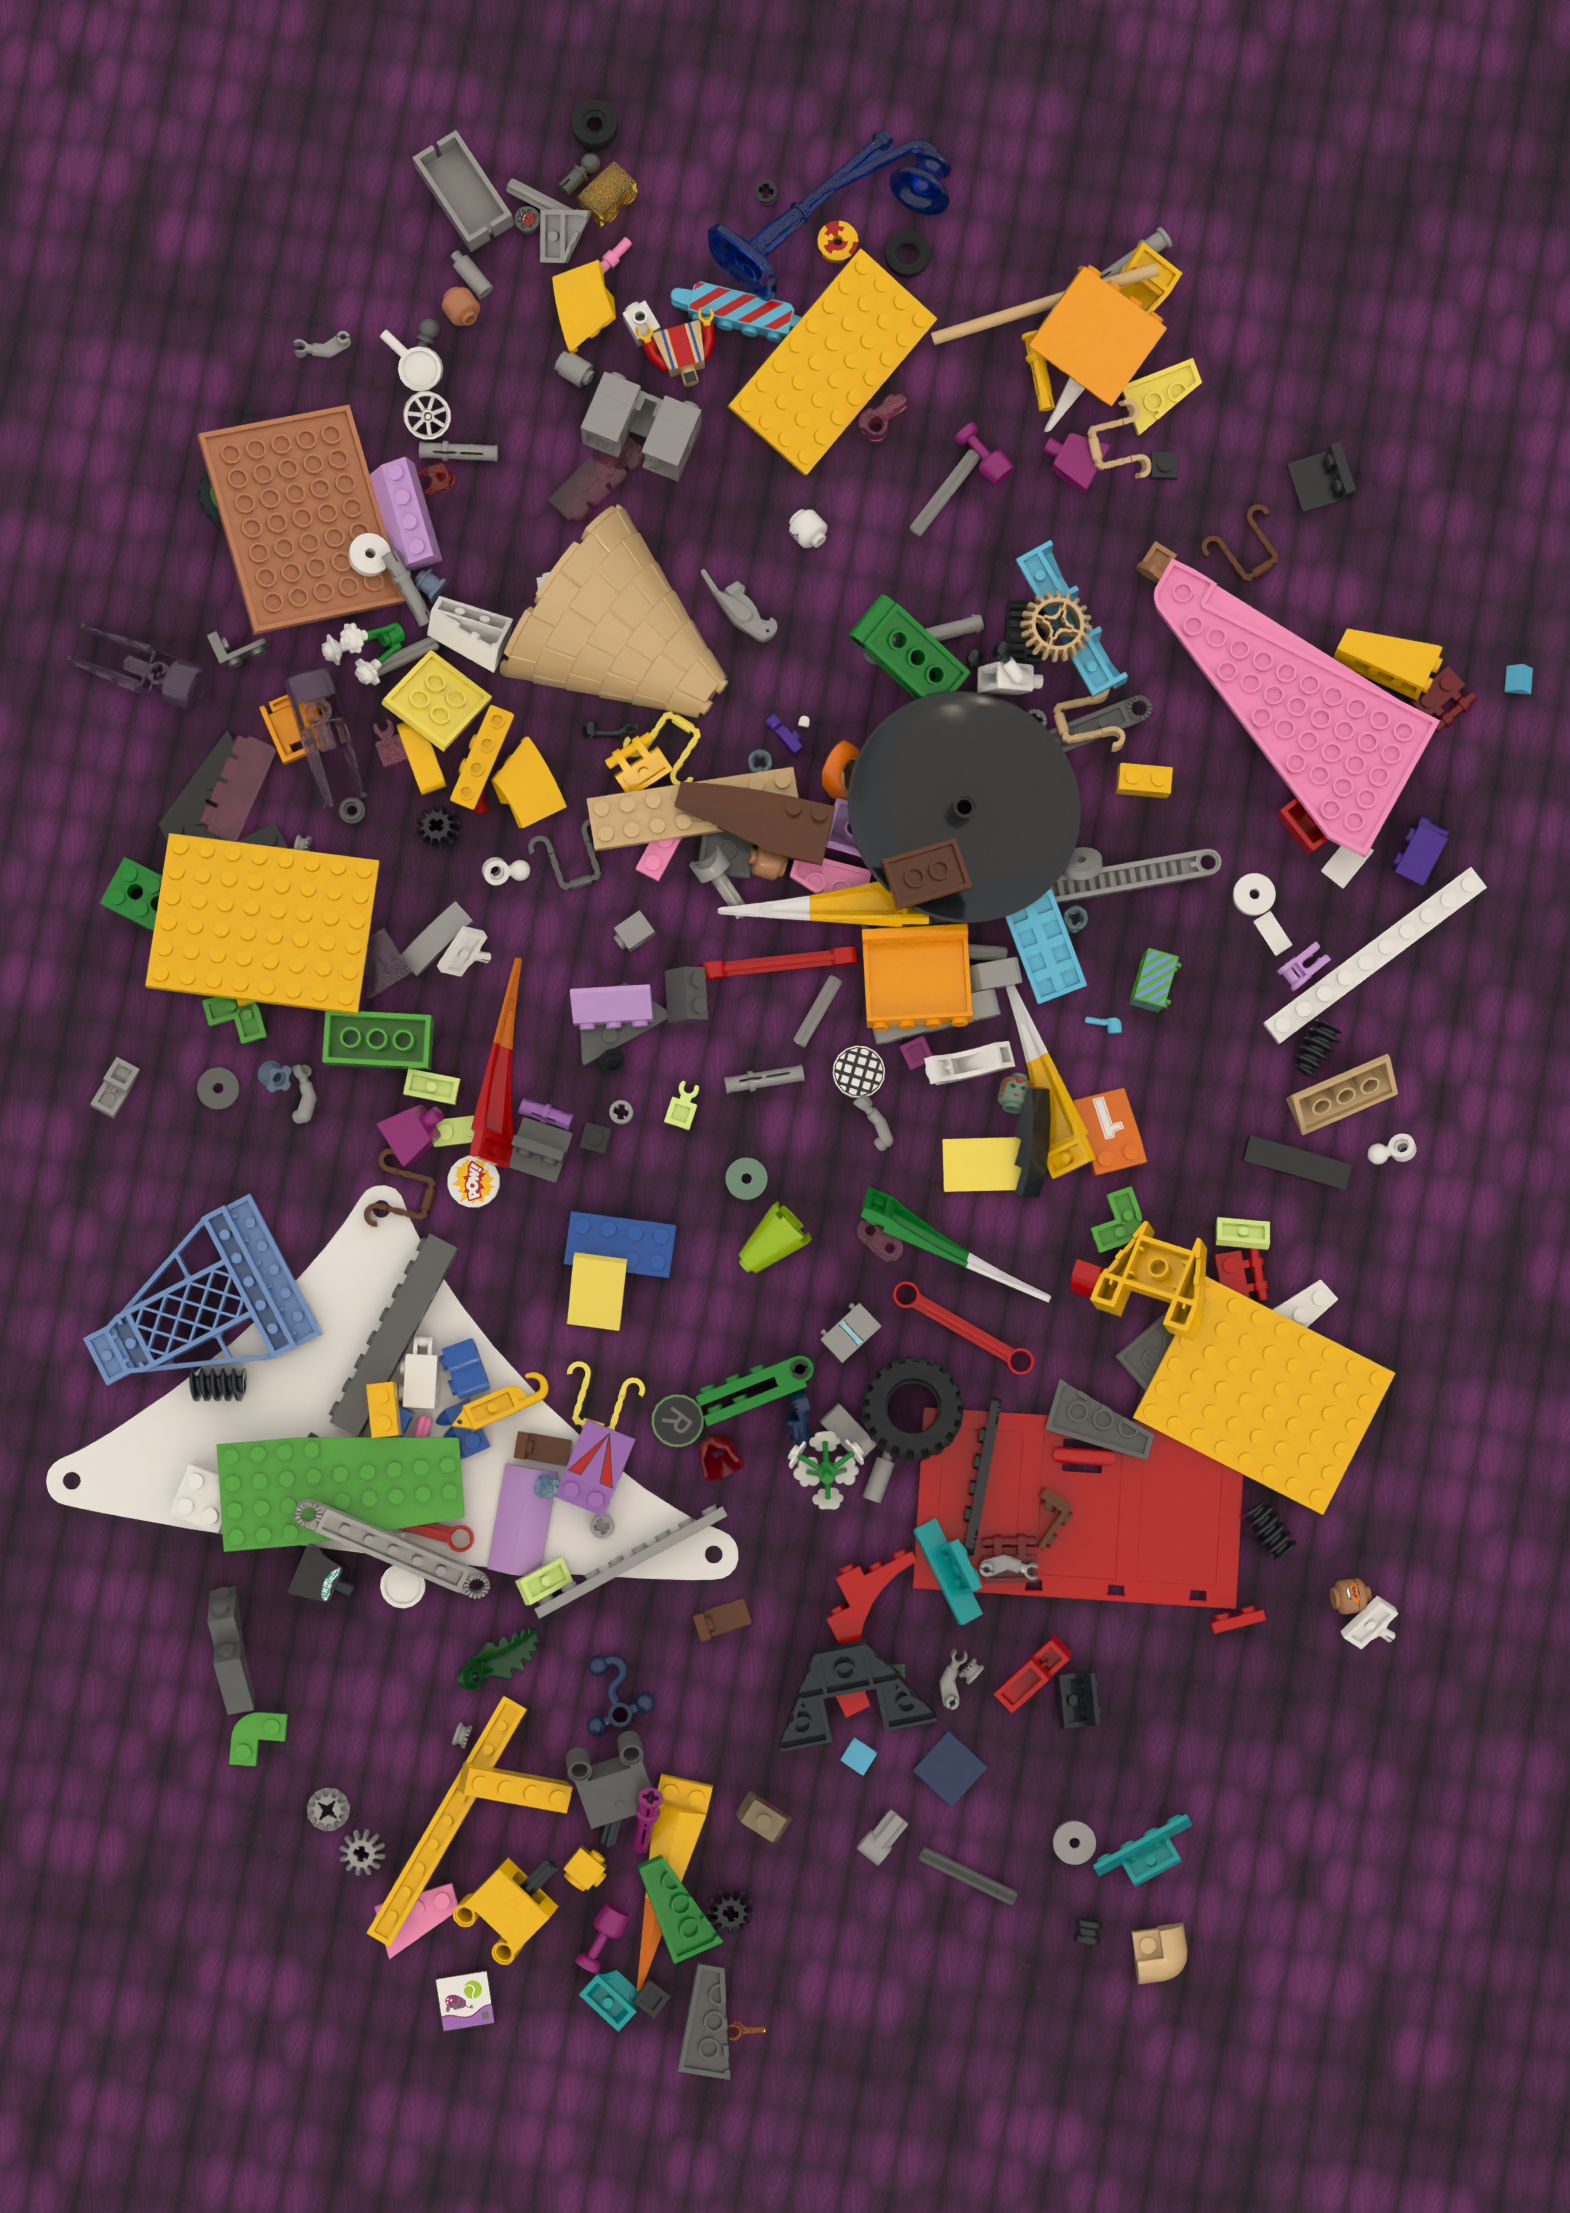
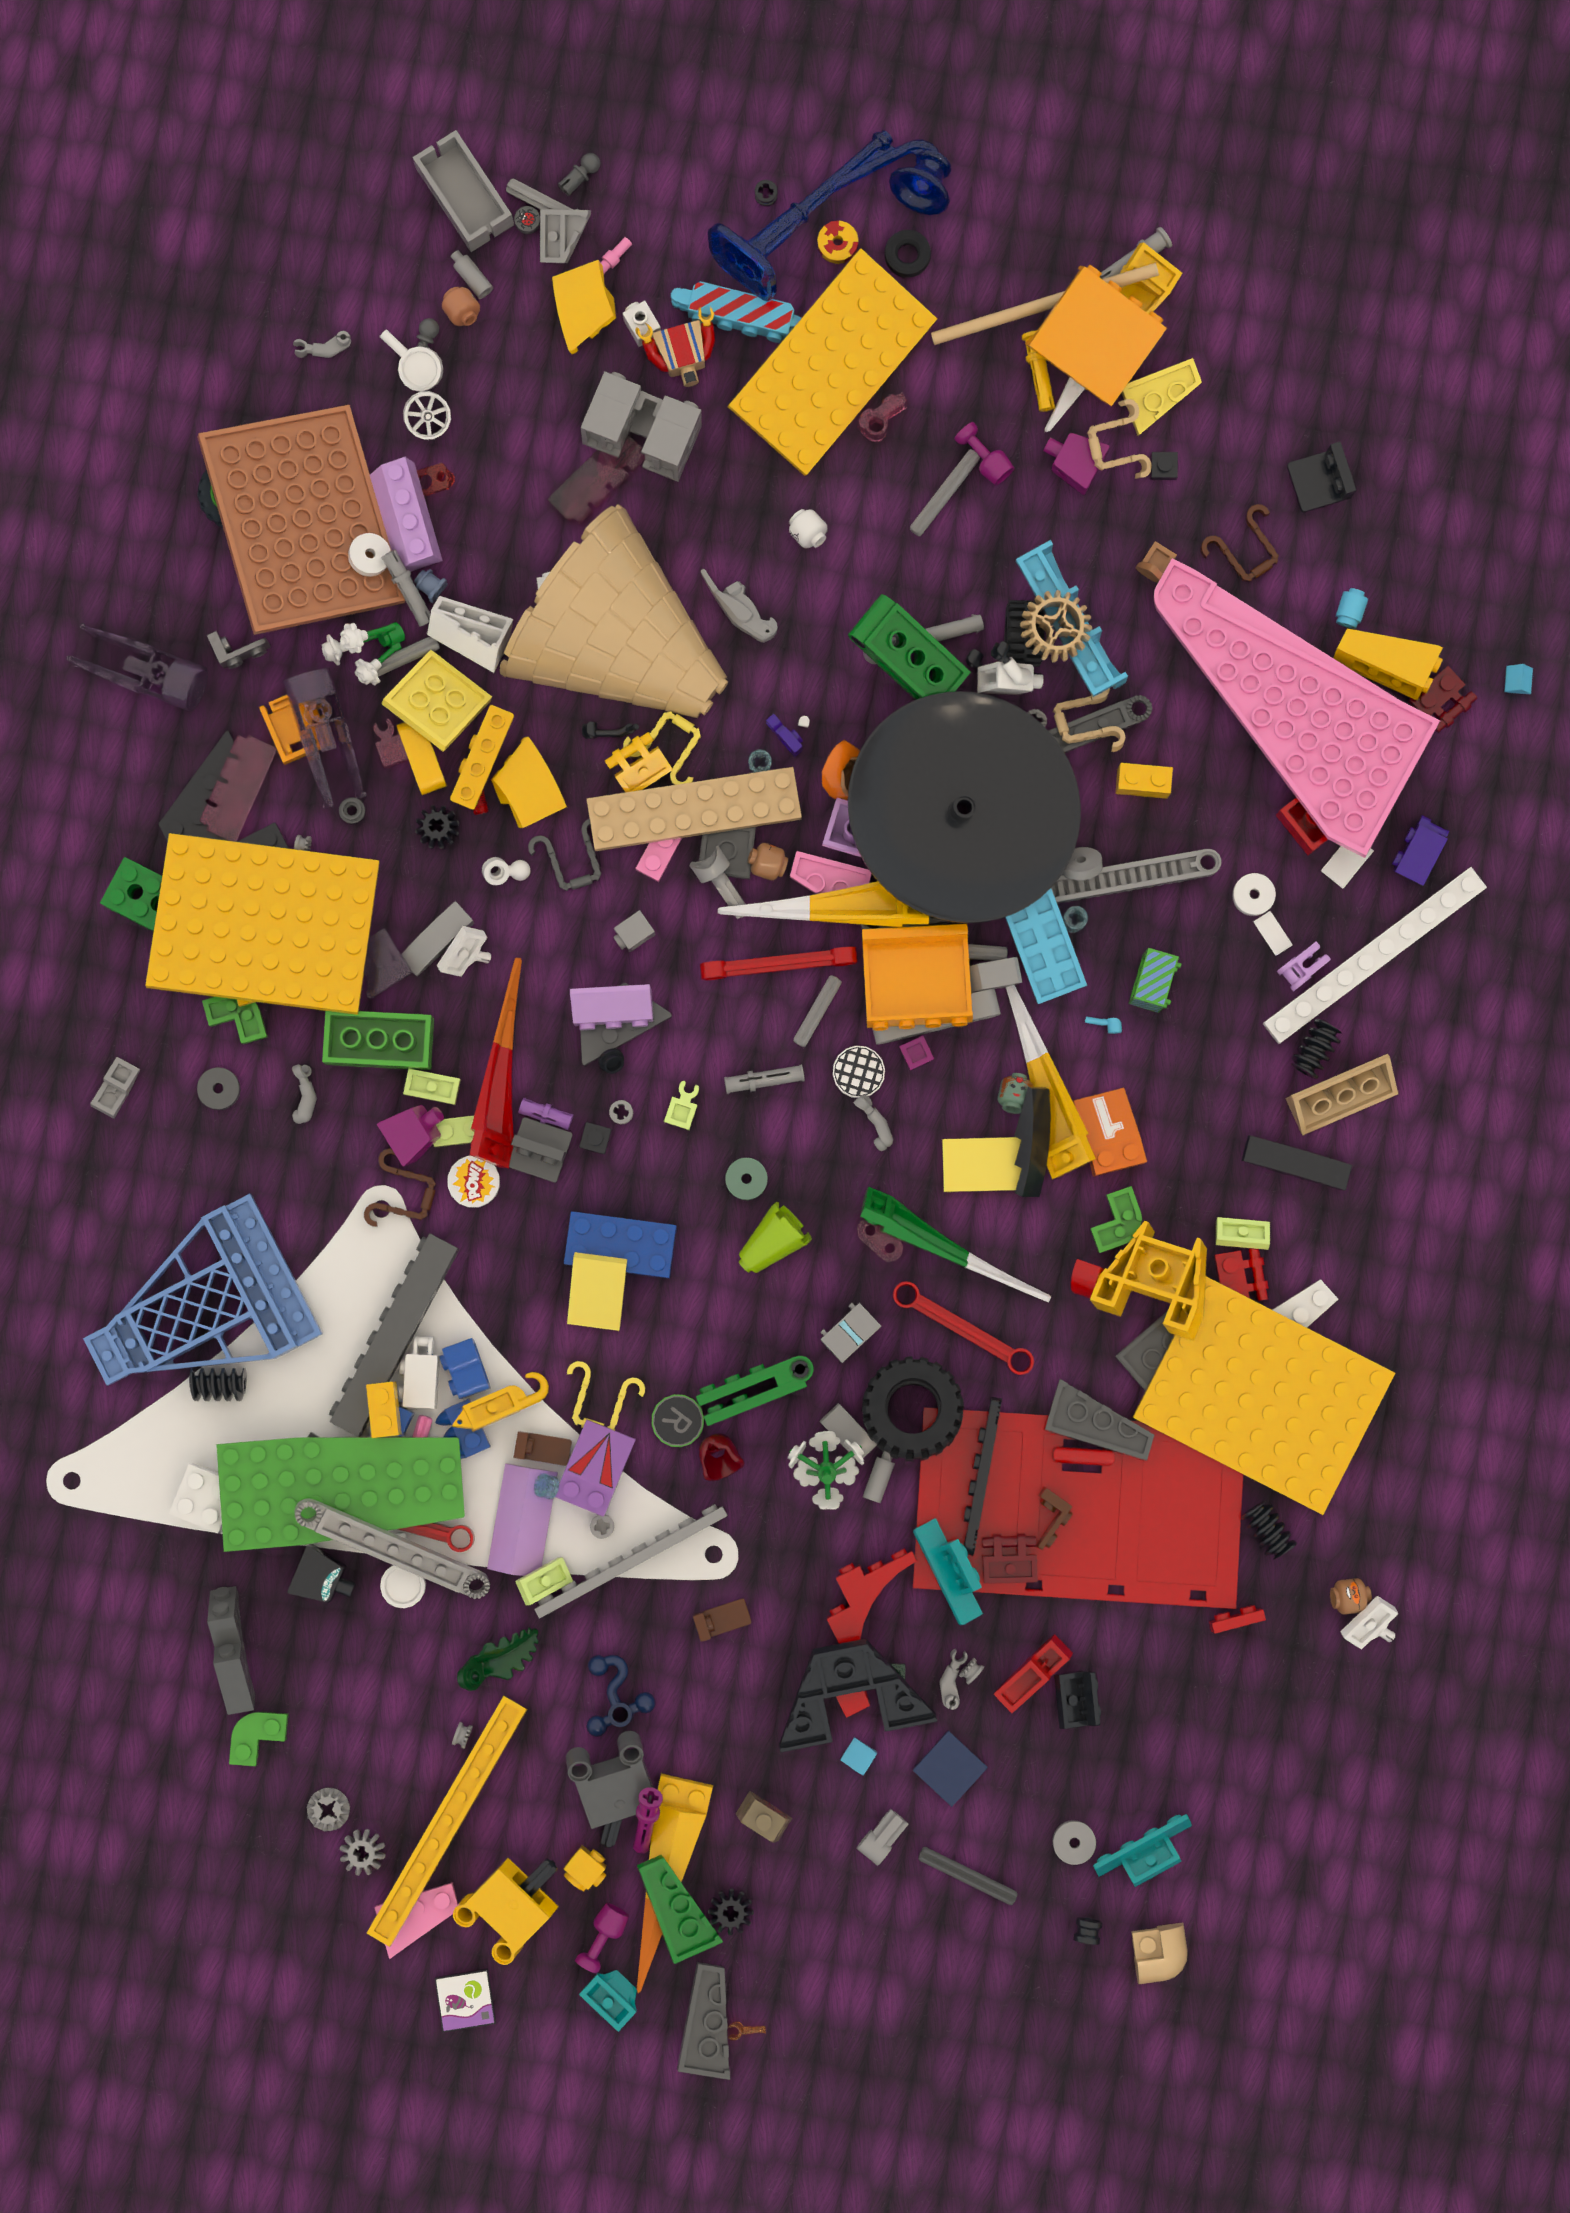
sand blue brick [258,1060,292,1092] -> none
light grey pin [419,441,498,462] -> none
yellow brick [458,1762,573,1813] -> none
light grey brick [554,351,595,387] -> none
black tyre [571,100,618,151] -> none
clear yellow brick [577,161,638,227] -> none
black plate [632,1979,671,2018] -> none
dark grey brick [665,966,708,1023] -> none
reddish brown wedge [675,782,835,866] -> none
dark blue connector [785,1389,813,1445] -> none
reddish brown tile [880,837,973,911] -> none
white arch [924,1041,1015,1085] -> none
light grey arm [979,1554,1039,1580] -> none
white plate [1367,1134,1417,1164] -> none
none -> medium azure brick [1336,588,1368,629]

